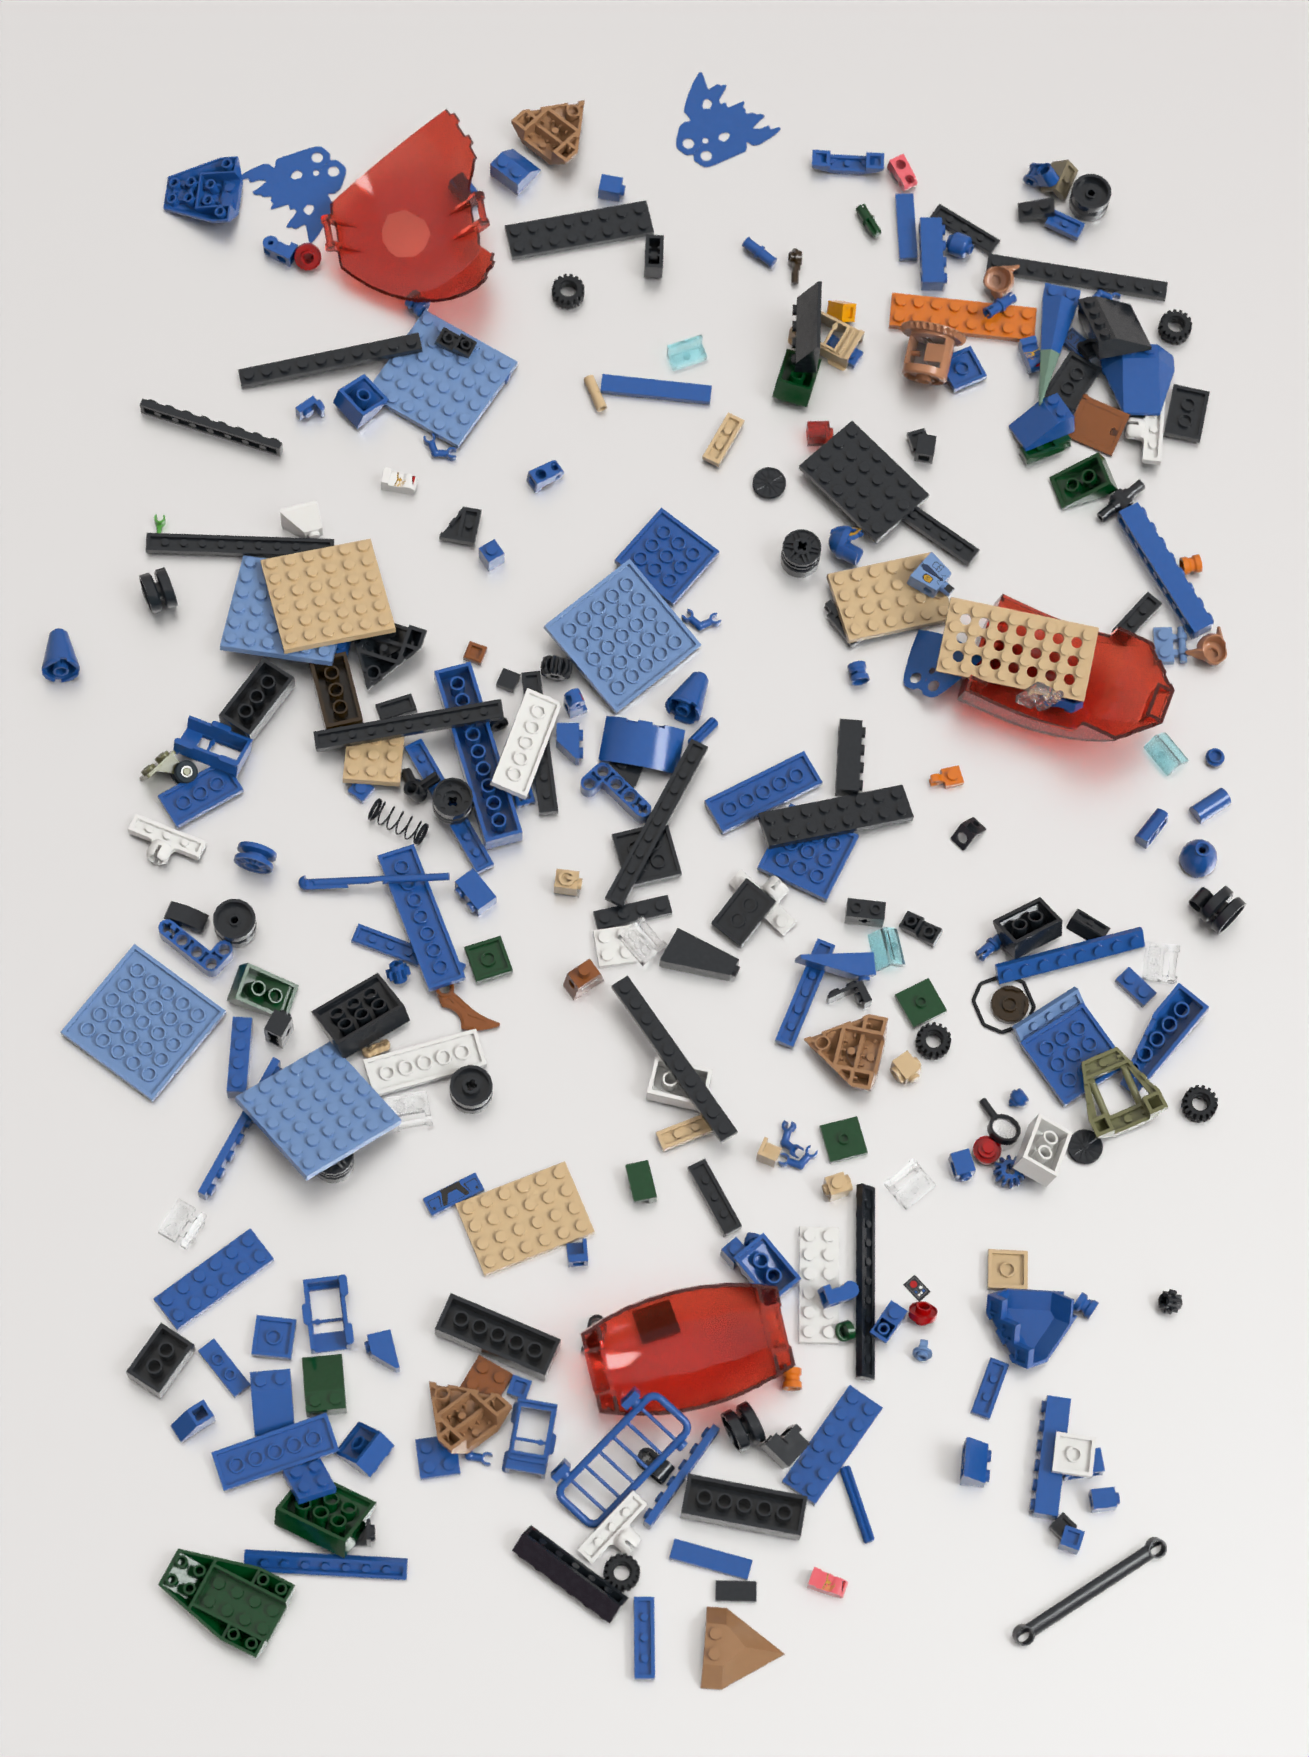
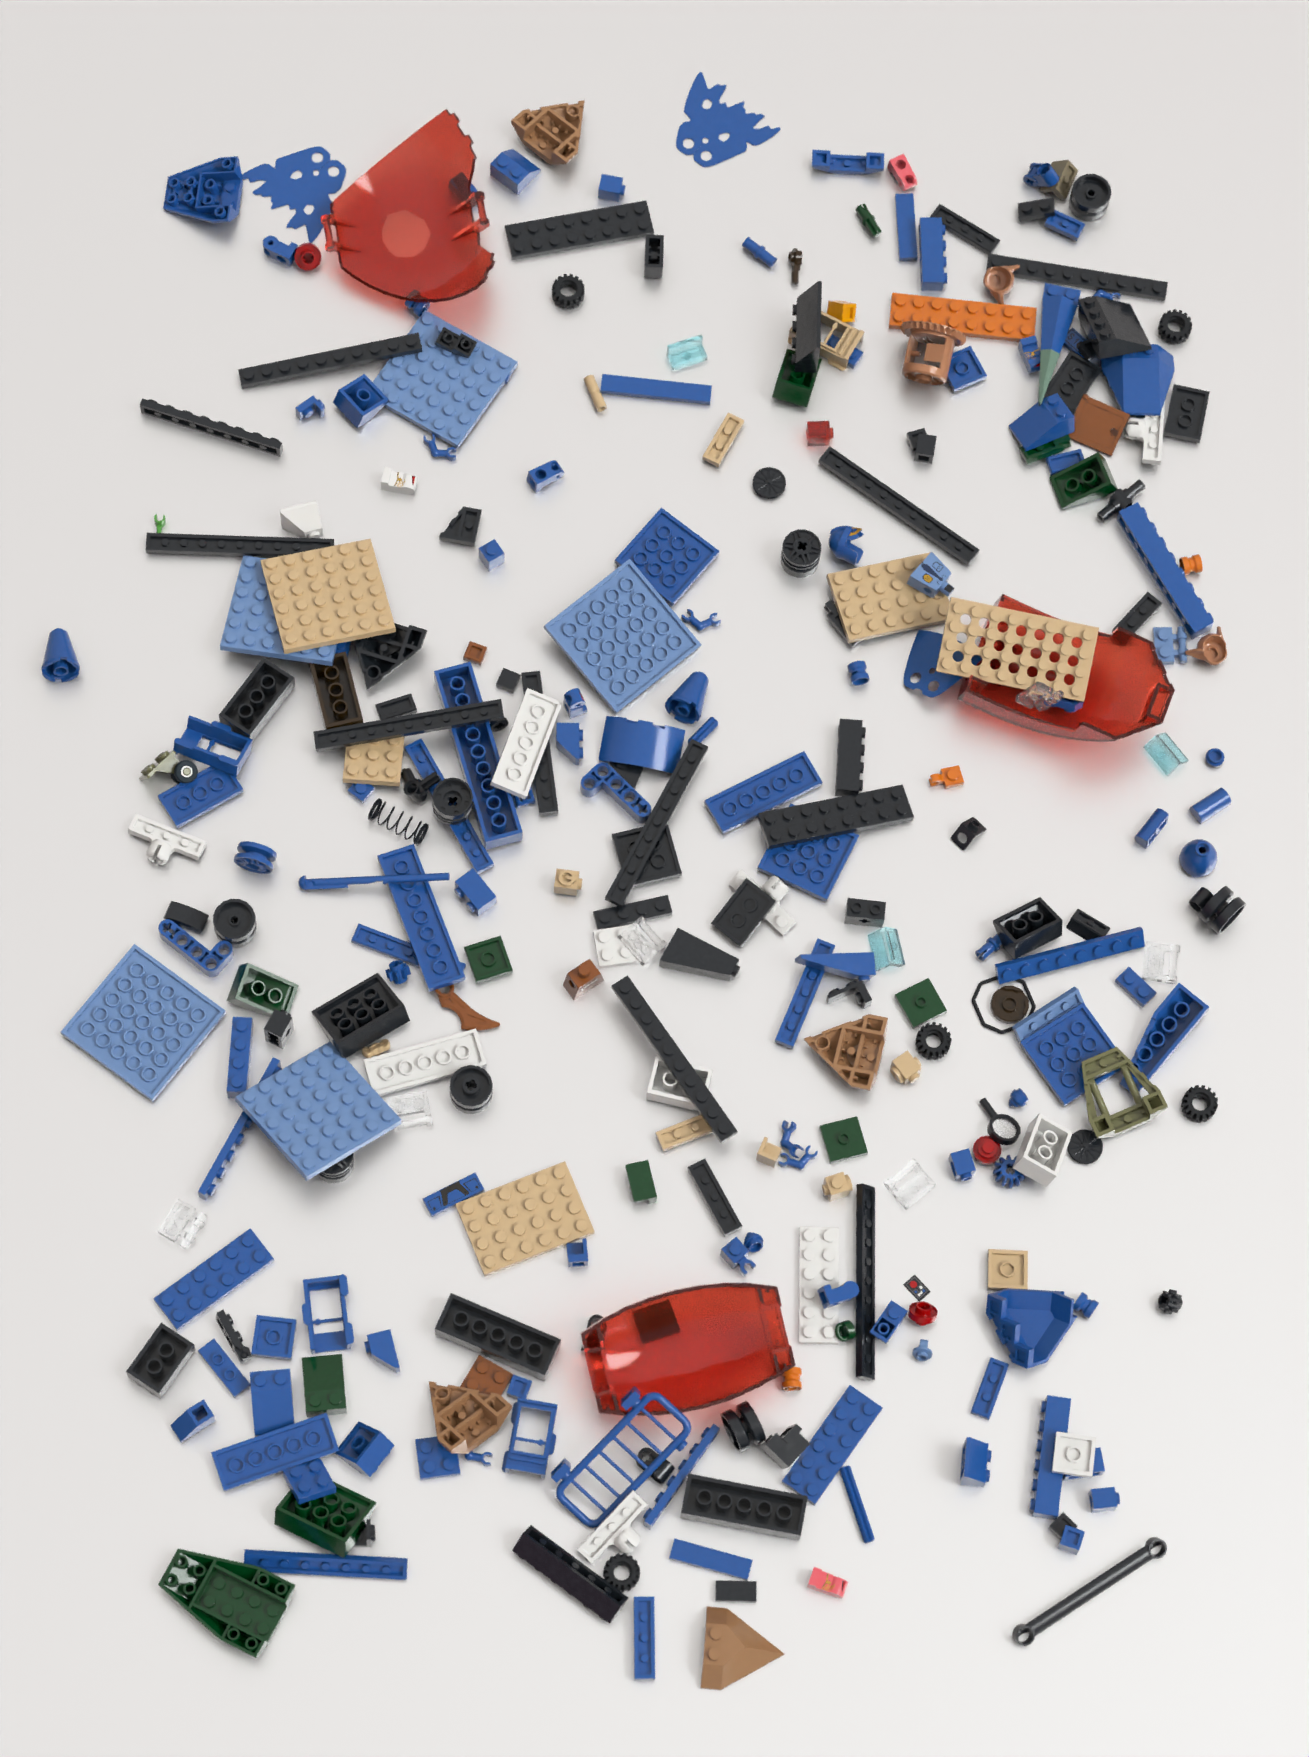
black wheel [139,567,178,614] -> none
black gear [540,655,572,681] -> none
blue slope [733,1233,802,1307] -> none
black plate [799,421,929,543] -> none
black slope [899,911,943,947] -> none
blue head [946,232,974,258] -> none
blue pin [983,292,1017,319] -> none
none -> black hinge [216,1310,252,1364]
none -> blue tile [1045,449,1084,476]

